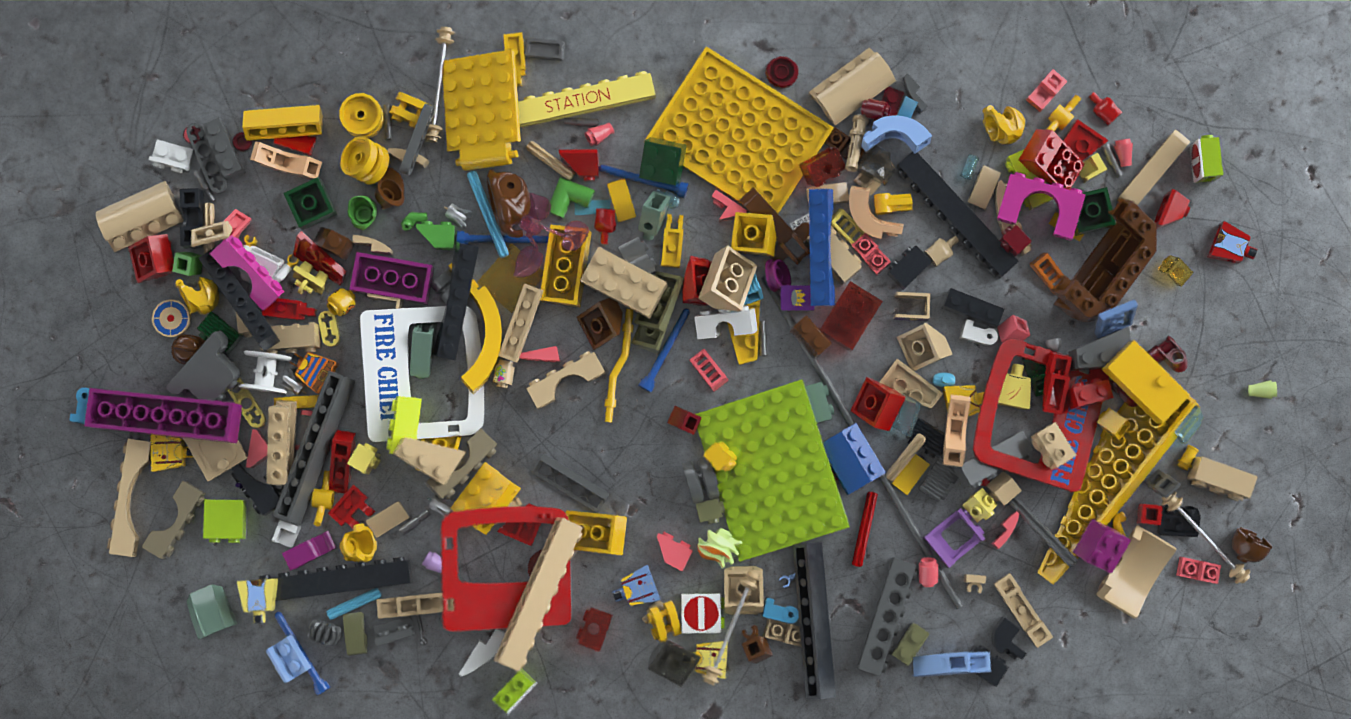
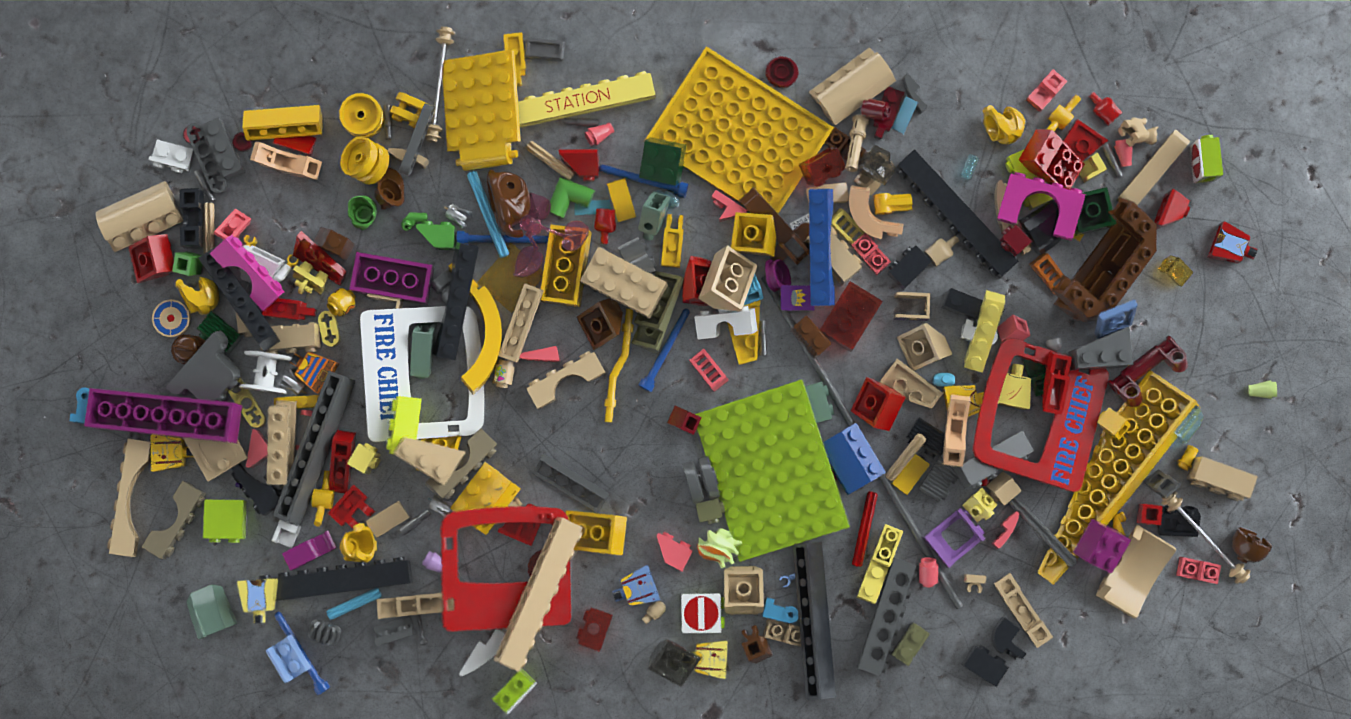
tan slope [191,221,232,247] -> none
dark green brick [283,177,337,230] -> none
olive slope [343,612,367,656] -> none
tan slope [353,235,393,255] -> none
yellow brick [647,600,682,642] -> none
axle [701,570,761,685] -> none
yellow brick [703,442,737,472] -> none
light blue arch [861,115,932,154] -> none
clear light blue piece [892,394,921,437] -> none
light blue slope [913,652,991,677] -> none
tan slope [967,165,1001,209] -> none
tan brick [1031,422,1076,470] -> none
red brick [1066,378,1114,410] -> none
yellow brick [1102,340,1190,424] -> none
none -> light yellow slope [857,524,903,605]
none -> light yellow arch [964,290,1005,373]
none -> black slope [1019,200,1062,255]
none -> tan animal [1118,117,1158,147]

